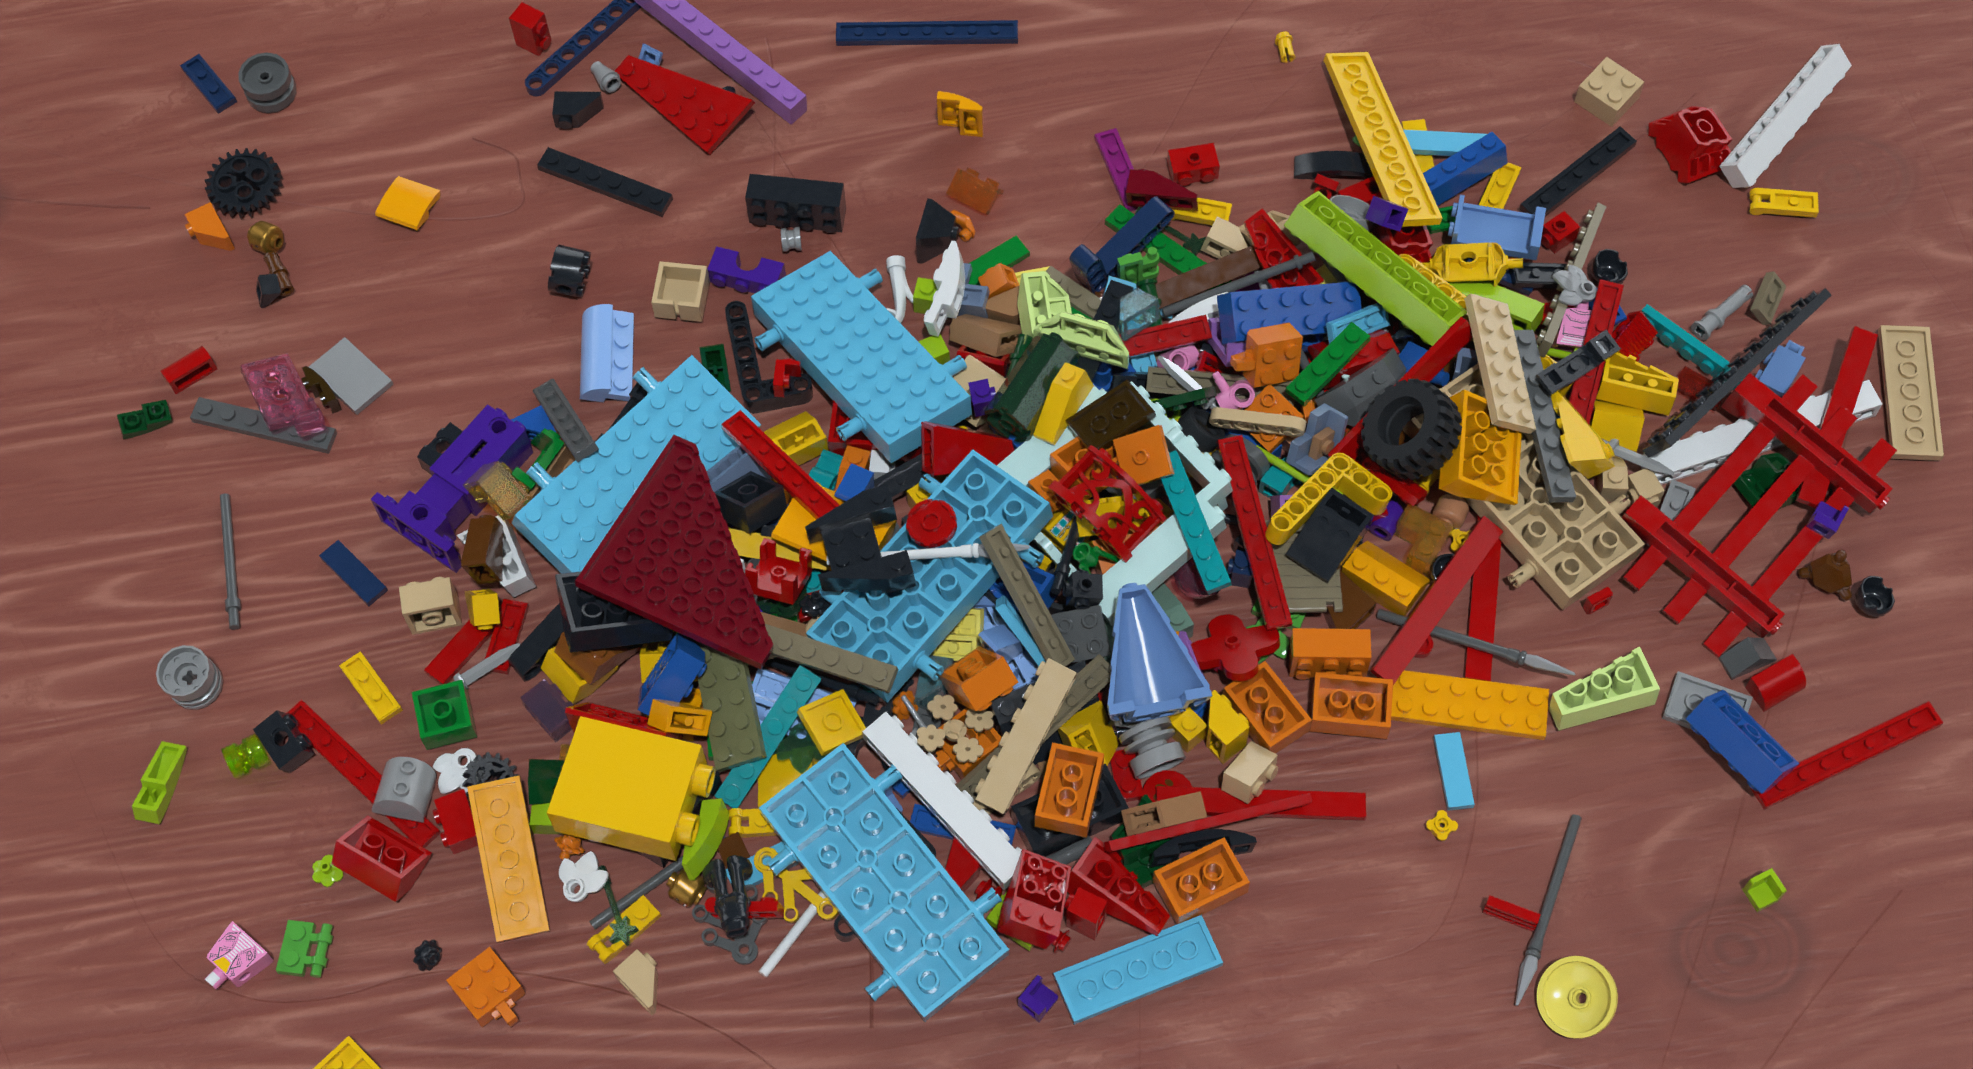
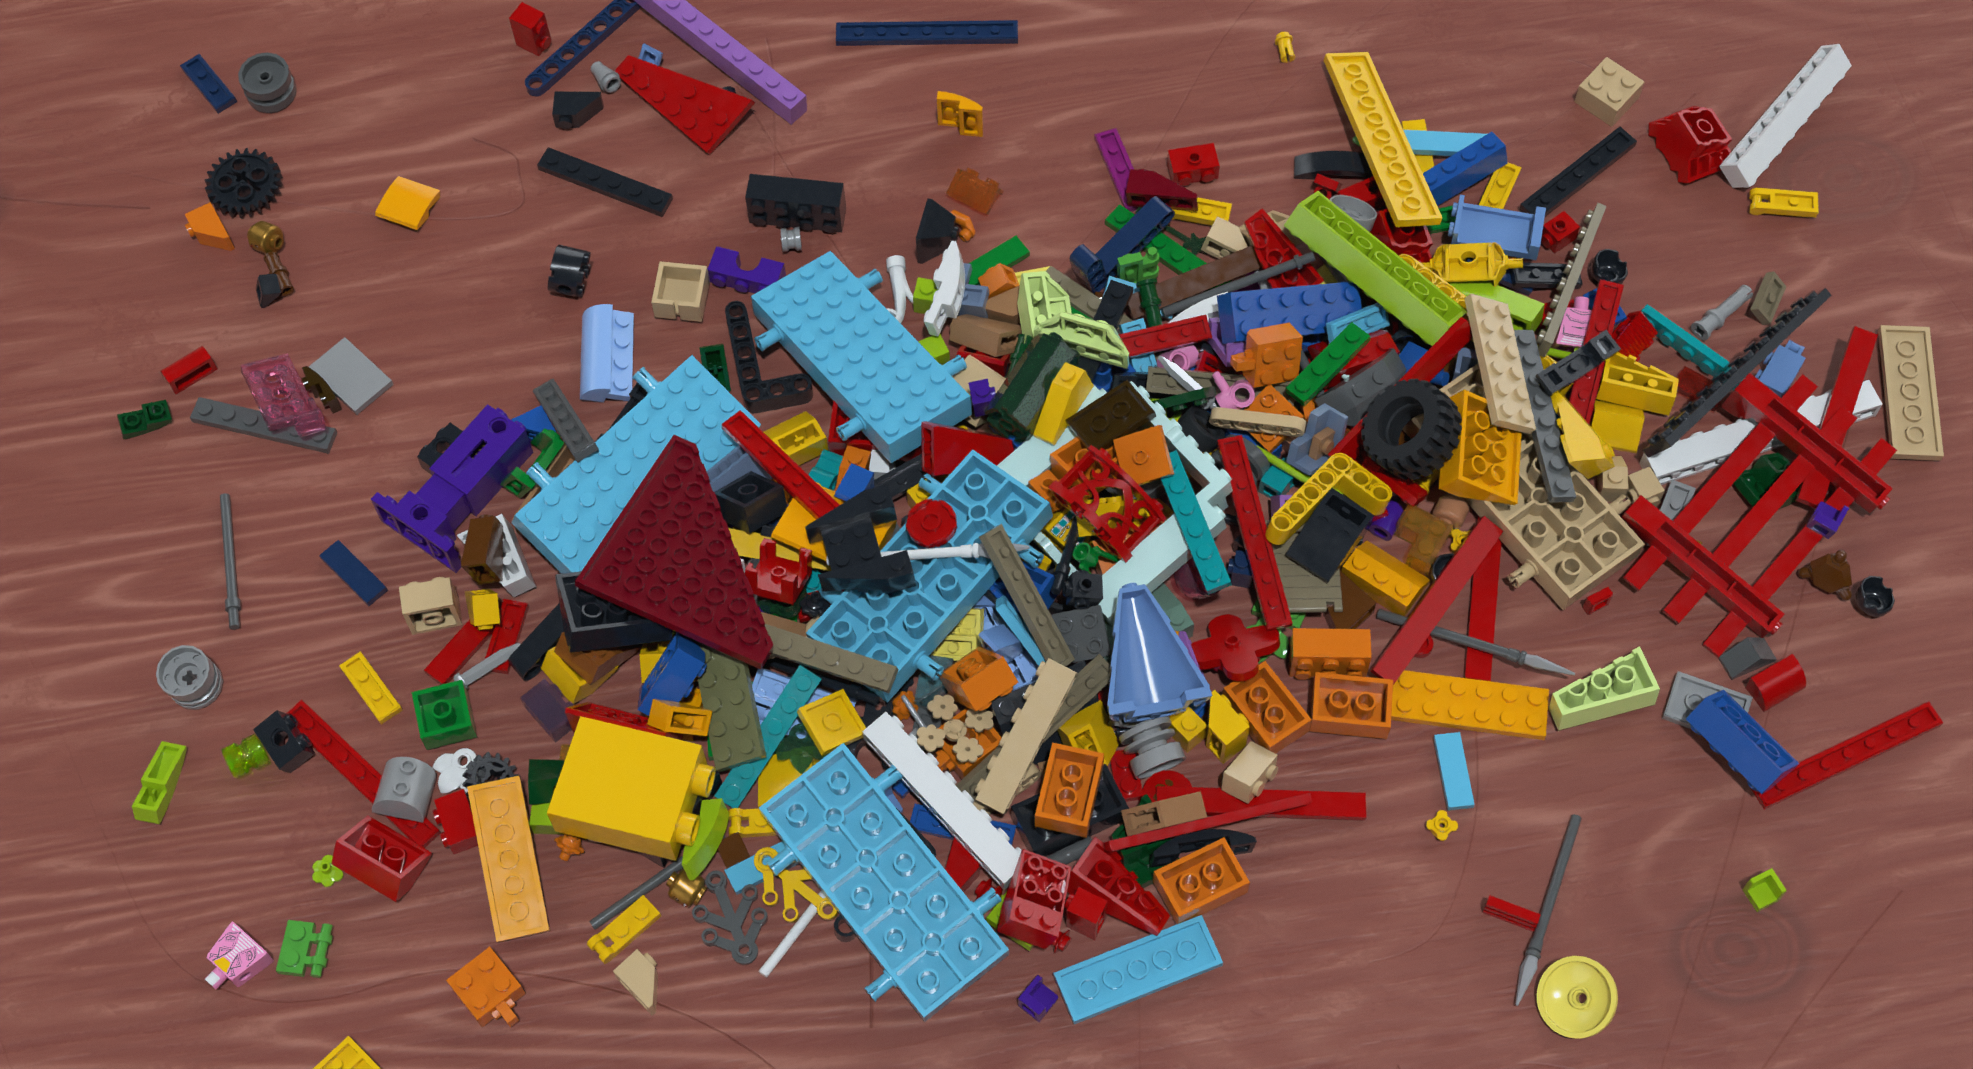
black plant [413,940,442,971] -> none
clear yellow brick [462,461,532,520] -> none
white plate [559,851,609,902] -> none
clear green piece [598,865,639,946] -> none
black piece [702,855,753,938] -> none
red plate [705,897,784,919] -> none
red bracket [773,358,802,397] -> none
clear light blue slope [1120,288,1160,341] -> none
dark purple brick [1365,196,1408,232] -> none
light grey plate [1552,265,1597,306] -> none
light grey sword [1602,439,1674,475] -> none

